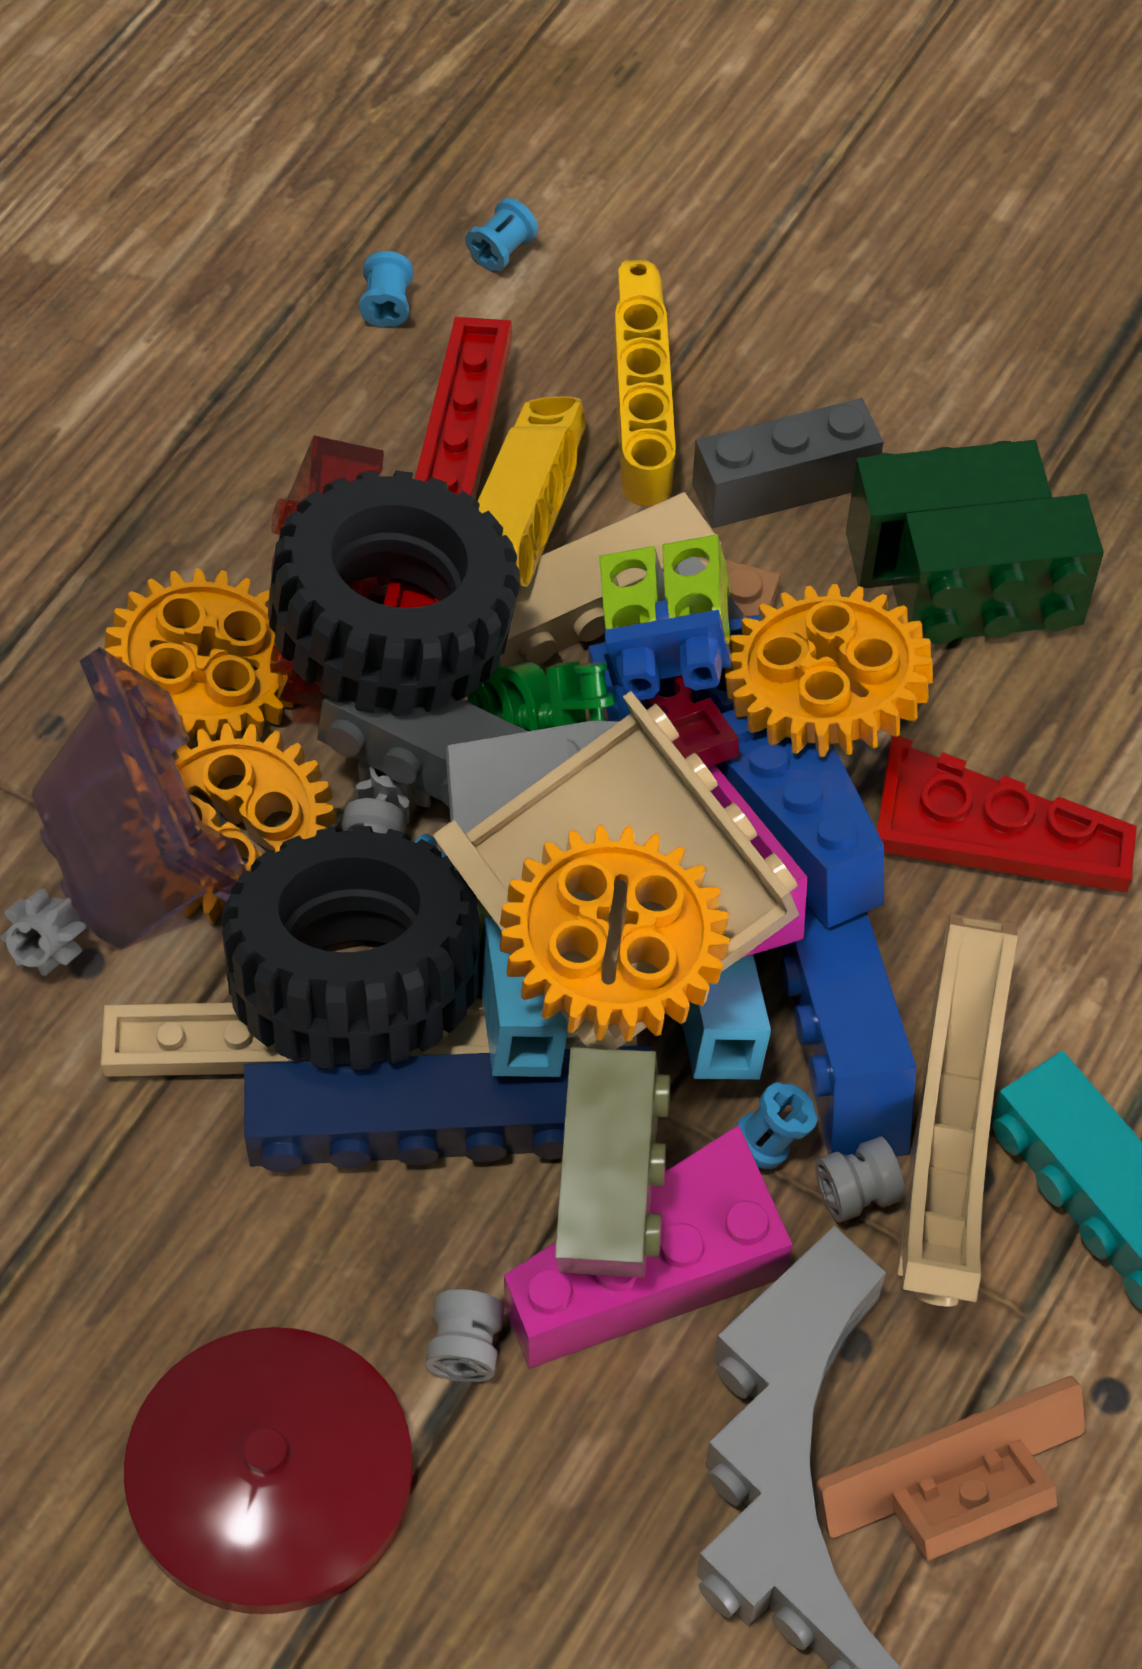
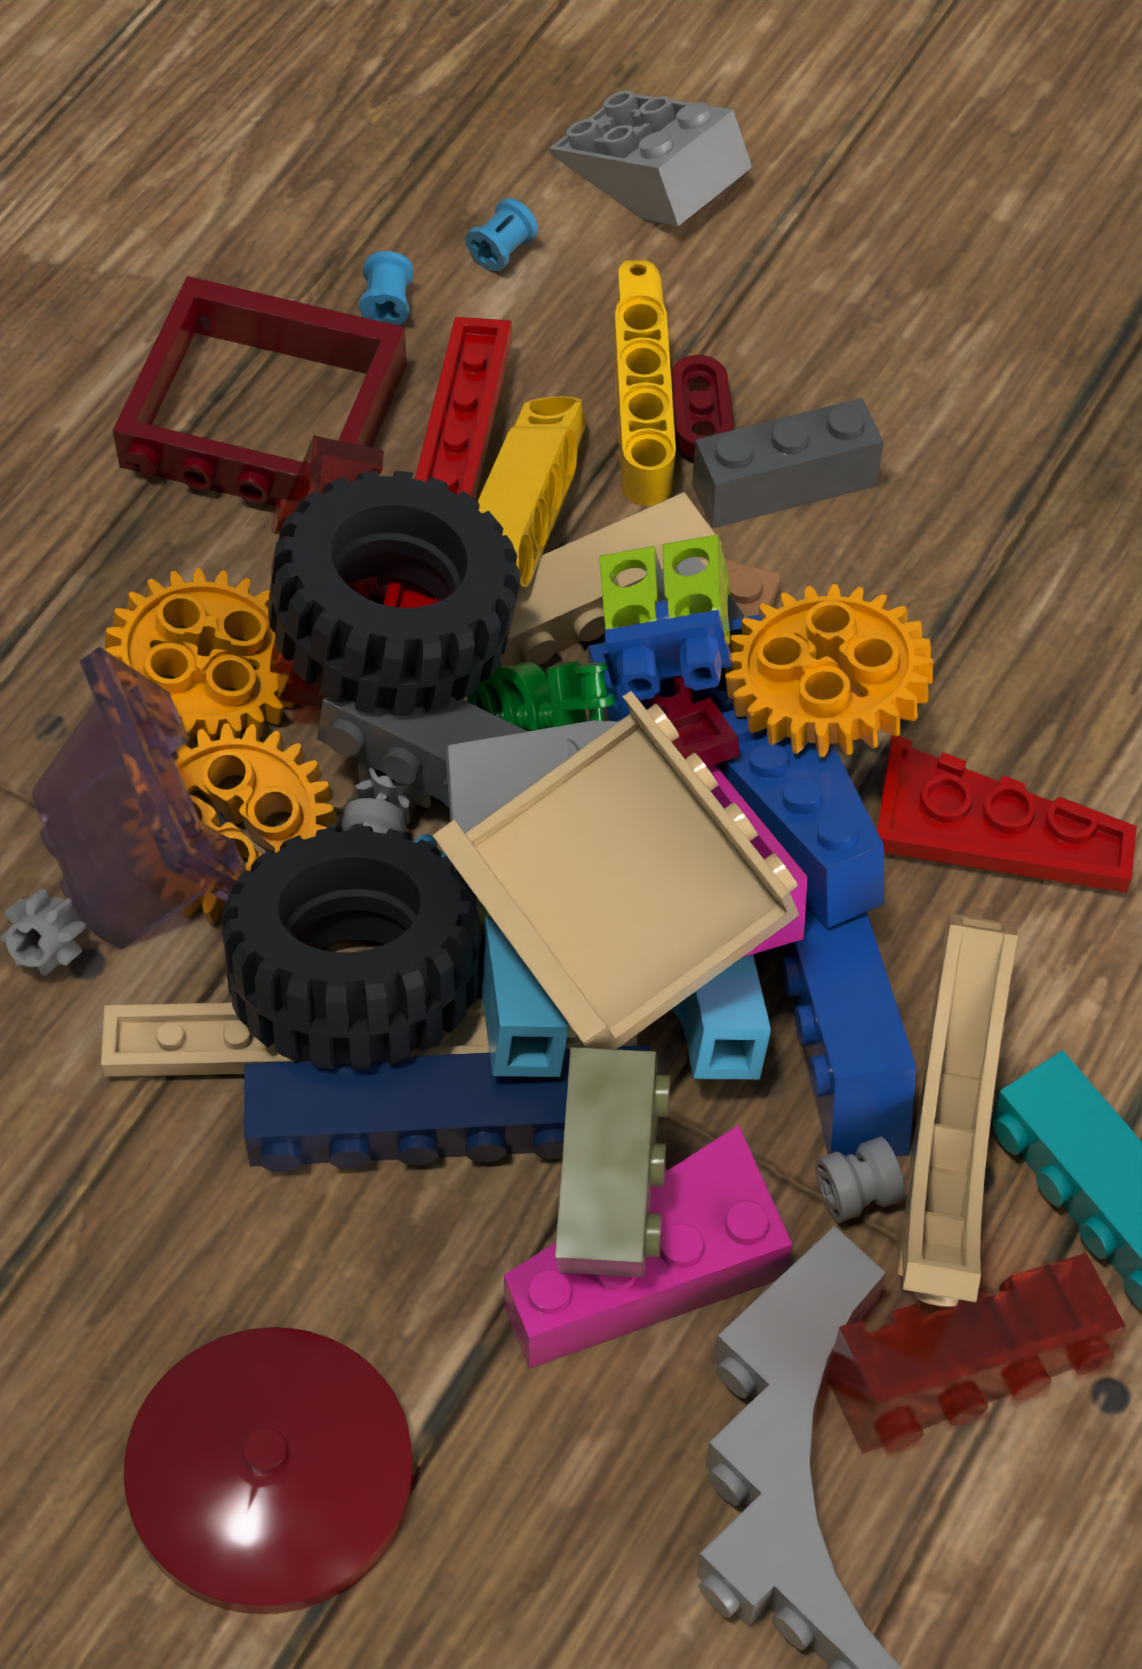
light grey wheel [425,1289,504,1382] -> none
light orange gear [500,825,730,1042] -> none
dark azure bush [734,1082,818,1170] -> none
nougat bracket [816,1376,1086,1561] -> none
dark green brick [846,440,1052,588] -> none
dark green brick [893,494,1104,644] -> none
none -> dark red window [112,276,407,511]
none -> light grey slope [549,91,752,226]
none -> dark red plate [671,355,733,458]
none -> clear red wedge [827,1253,1126,1454]

